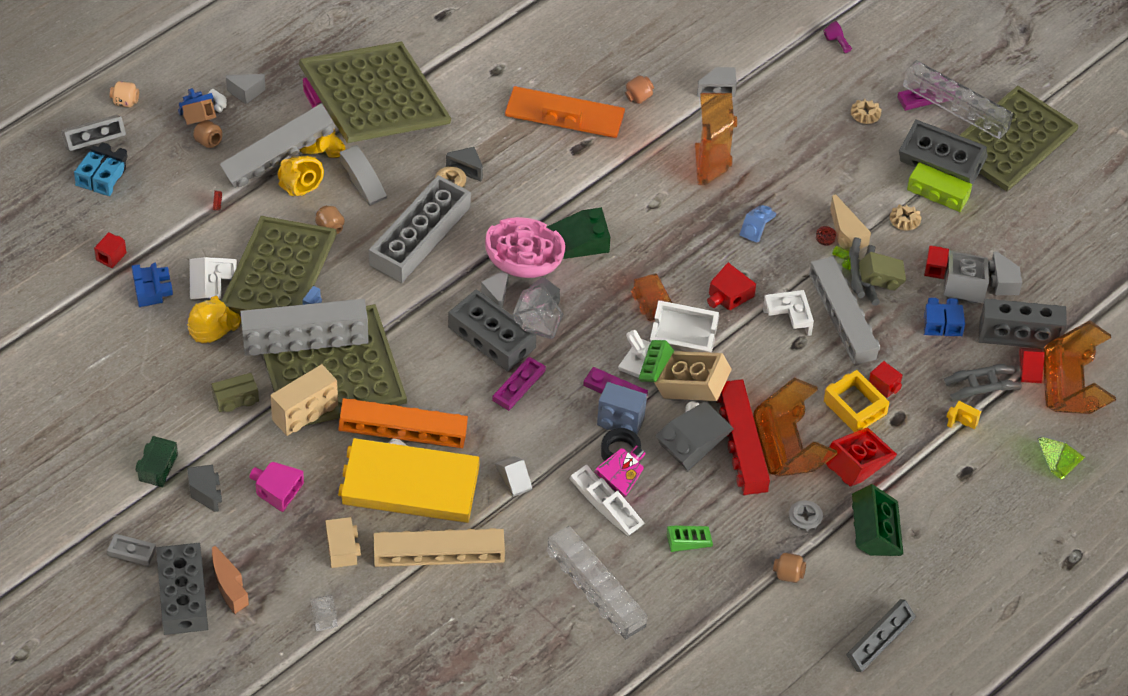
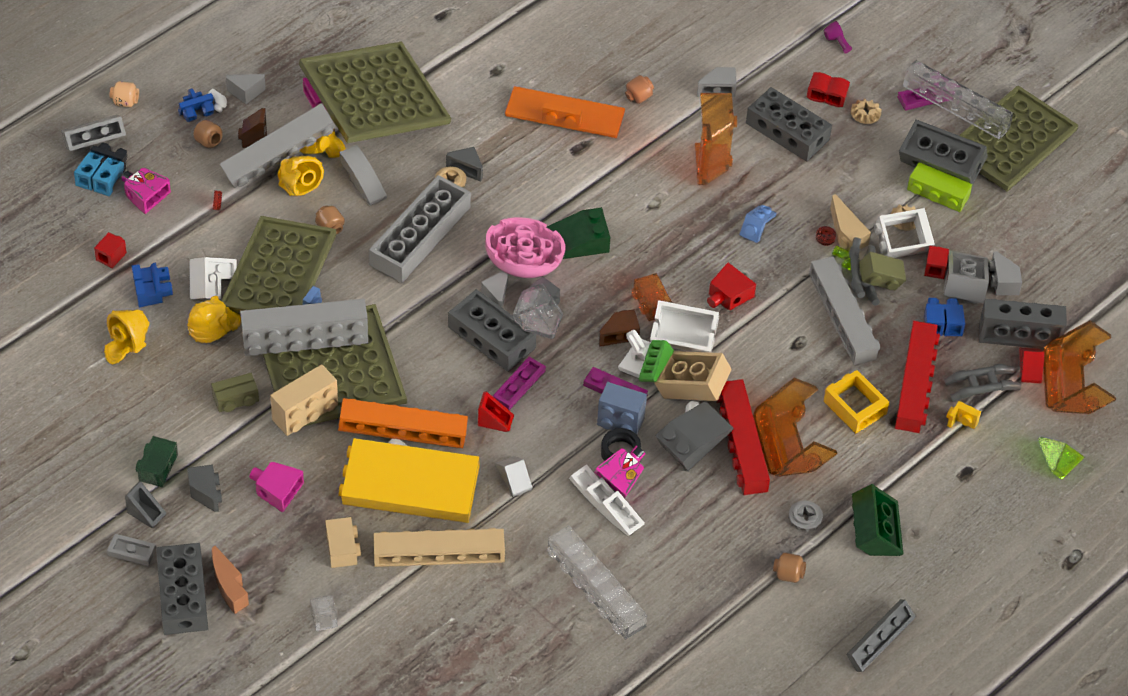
medium nougat brick [182,99,216,125] -> none
bright green slope [666,526,713,552] -> none
white panel [763,290,814,336] -> none
red slope [821,427,897,487] -> none
red brick [869,361,903,398] -> none
none -> yellow head [104,310,150,364]
none -> dark pink torso [121,168,171,214]
none -> dark grey slope [125,481,167,528]
none -> reddish brown slope [238,108,267,148]
none -> red slope [478,391,514,432]
none -> reddish brown slope [599,309,640,347]
none -> dark grey brick [746,87,832,162]
none -> red brick [806,72,850,107]
none -> white window [874,208,935,258]
none -> red brick [895,321,940,433]

